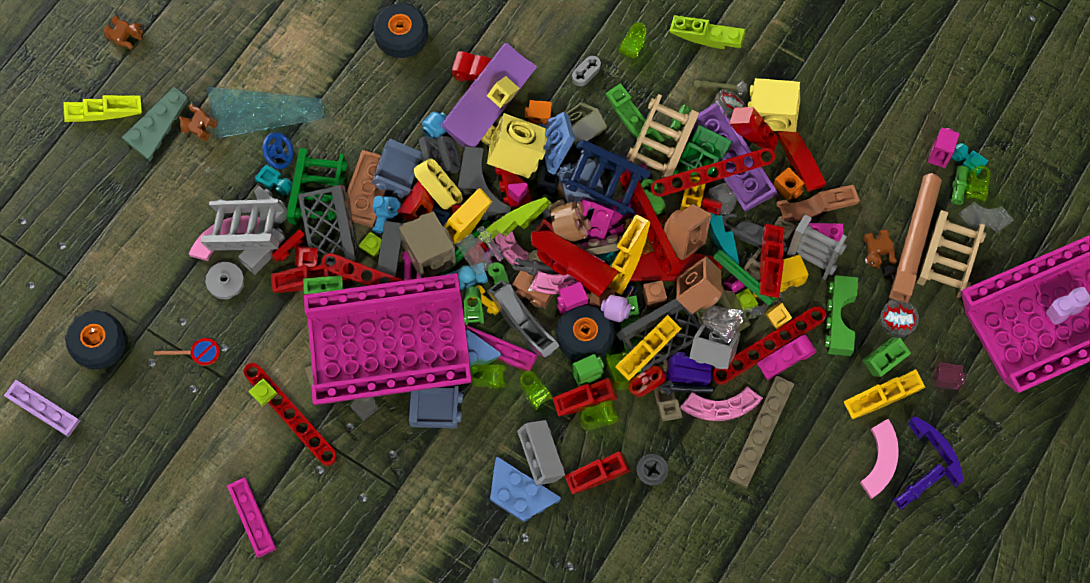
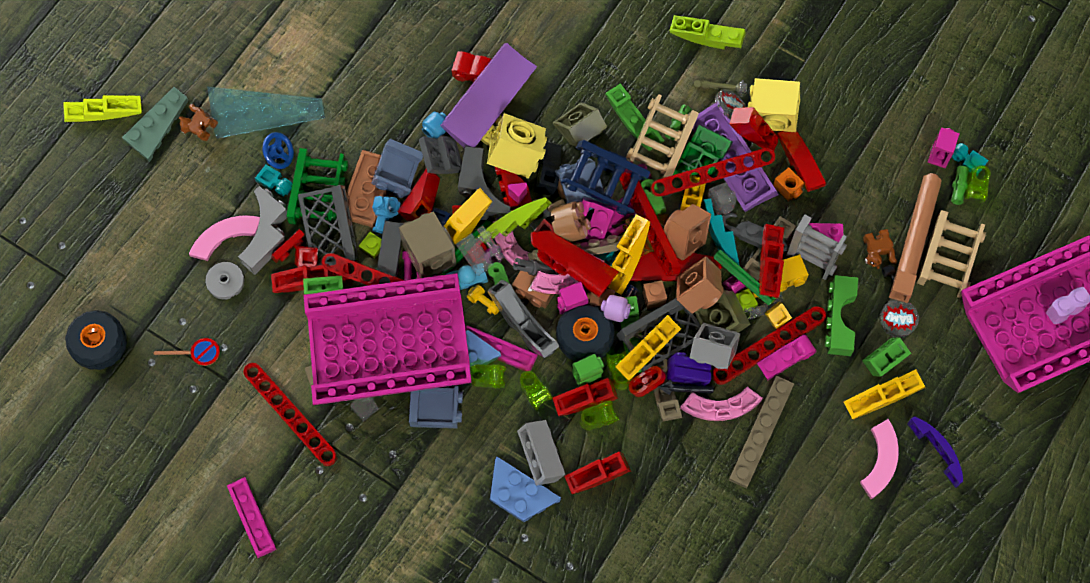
lavender plate [4,380,80,437] -> none
dark orange animal [103,15,143,50] -> none
light grey fence [201,198,286,251] -> none
lime plate [248,379,277,407] -> none
black wheel [373,3,428,58] -> none
light yellow beam [414,159,463,210] -> none
bright green piece [464,287,484,325] -> none
light yellow brick [487,76,519,108] -> none
orange brick [525,100,552,125] -> none
medium blue wing [538,112,575,174] -> none
light grey beam [572,56,601,87] -> none
clear neon green piece [618,22,647,60] -> none
dark grey gear [636,454,668,486] -> none
clear wing [701,305,745,343] -> none
red slope [702,198,723,215] -> none
nougat piece [776,185,860,221] -> none
dark purple pin [894,464,947,510] -> none
clear pink brick [934,362,966,390] -> none
clear tile [959,202,1014,232] -> none

